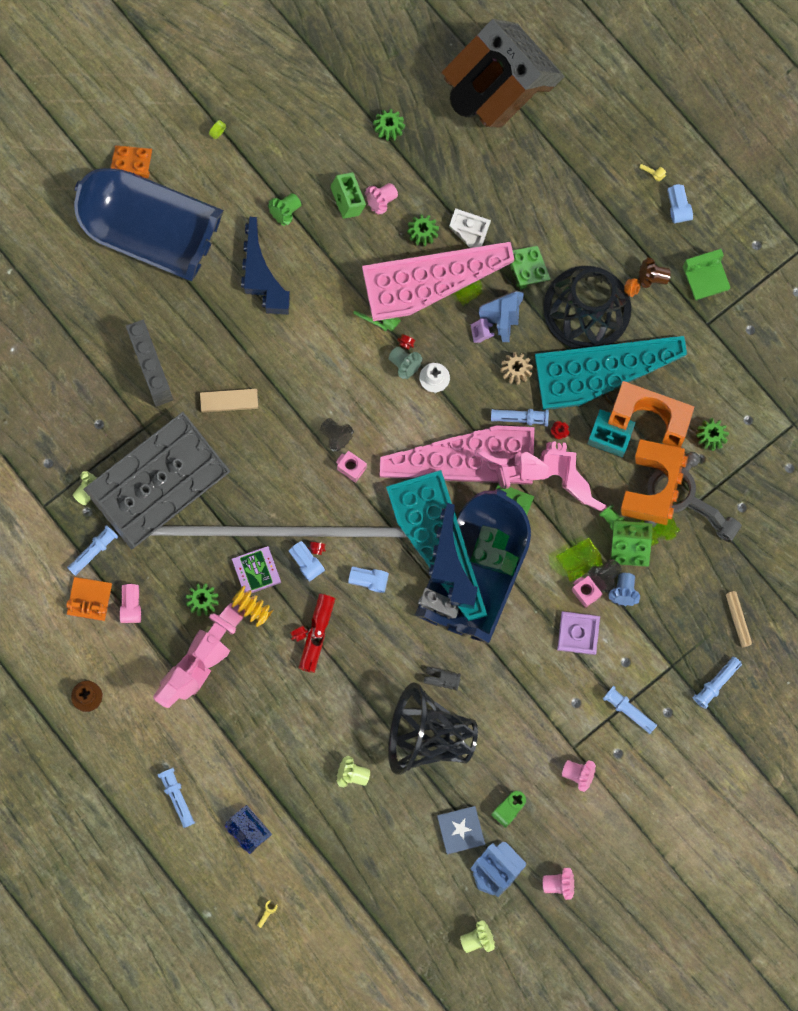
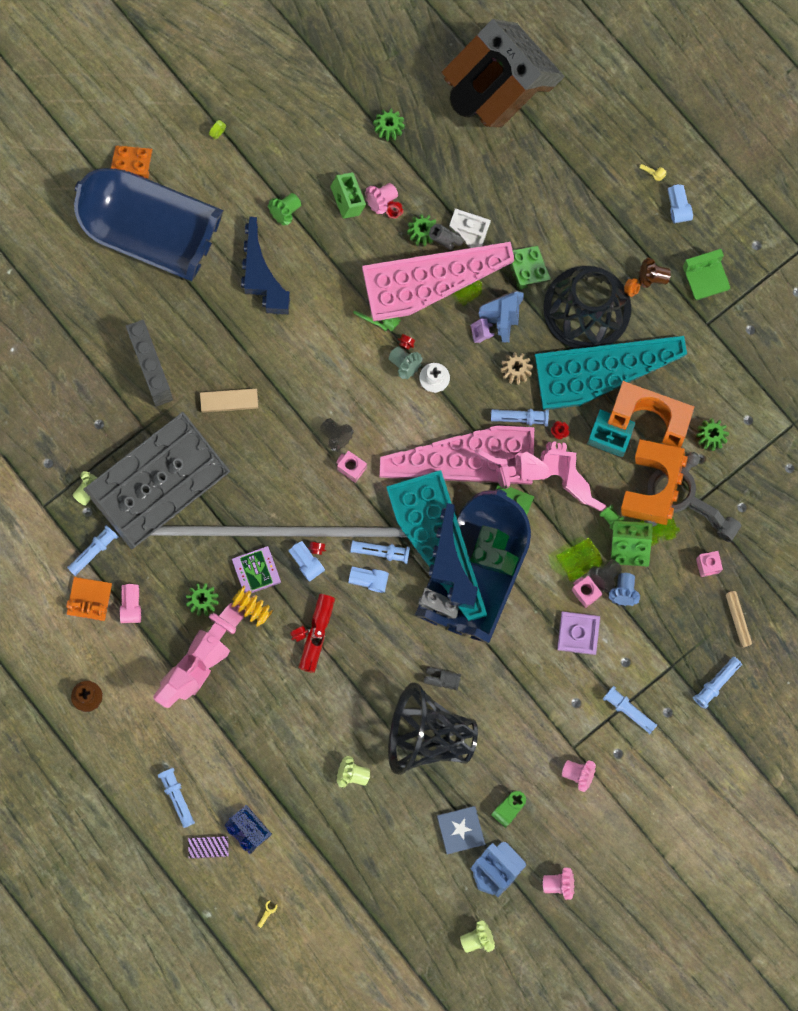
none -> tile [188,836,229,858]
none -> light blue pin [351,541,410,564]
none -> red plate [386,201,404,219]
none -> dark grey hinge [429,224,463,250]
none -> bright pink brick [696,551,723,577]

